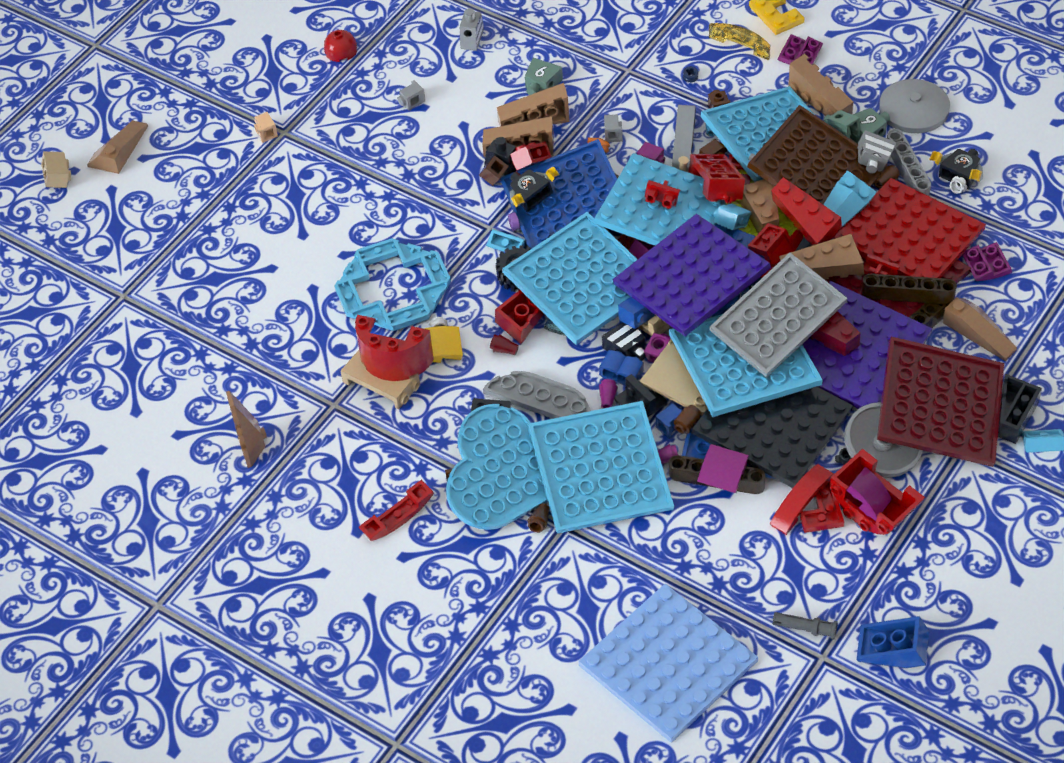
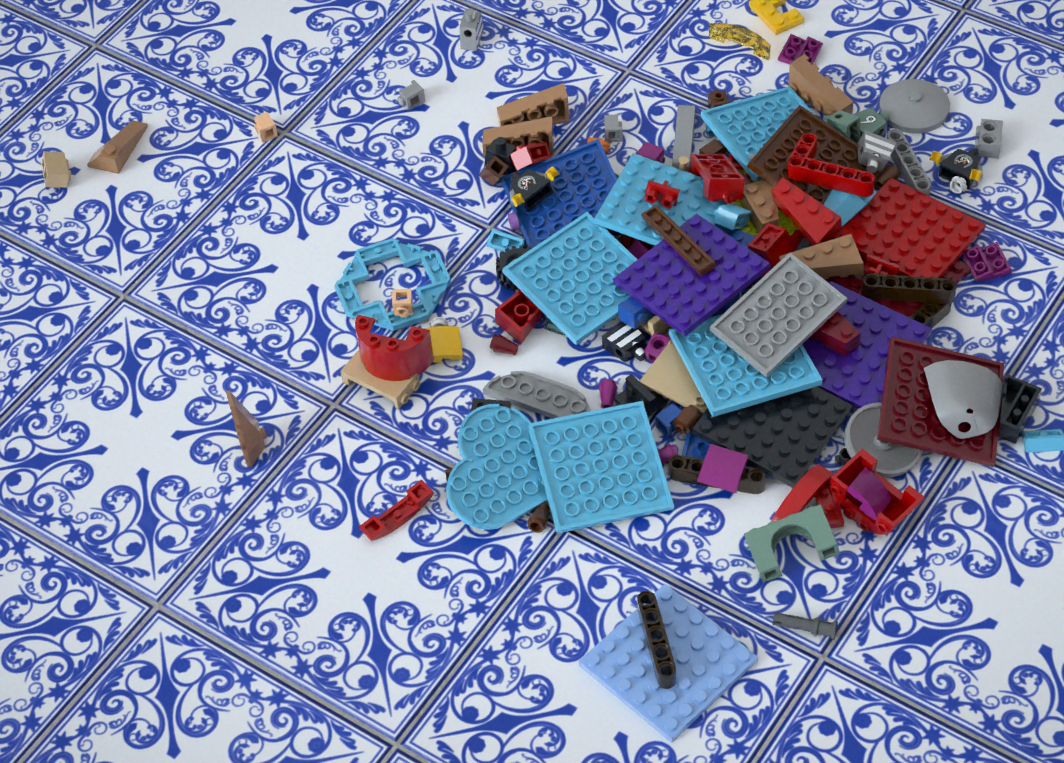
red cylinder [324,30,357,62] -> none
sand green torso [525,58,563,95] -> none
blue brick [599,350,644,386] -> none
dark blue bush [683,66,699,83] -> none
blue slope [856,616,929,668] -> none
medium nougat wedge [943,297,1017,361] -> none
none -> light nougat brick [392,289,413,317]
none -> dark brown beam [637,591,676,689]
none -> reddish brown tile [641,205,717,276]
none -> sand green arch [744,505,840,583]
none -> red beam [788,133,875,197]
none -> light grey piece [924,360,1003,439]
none -> light grey brick [974,119,1003,159]

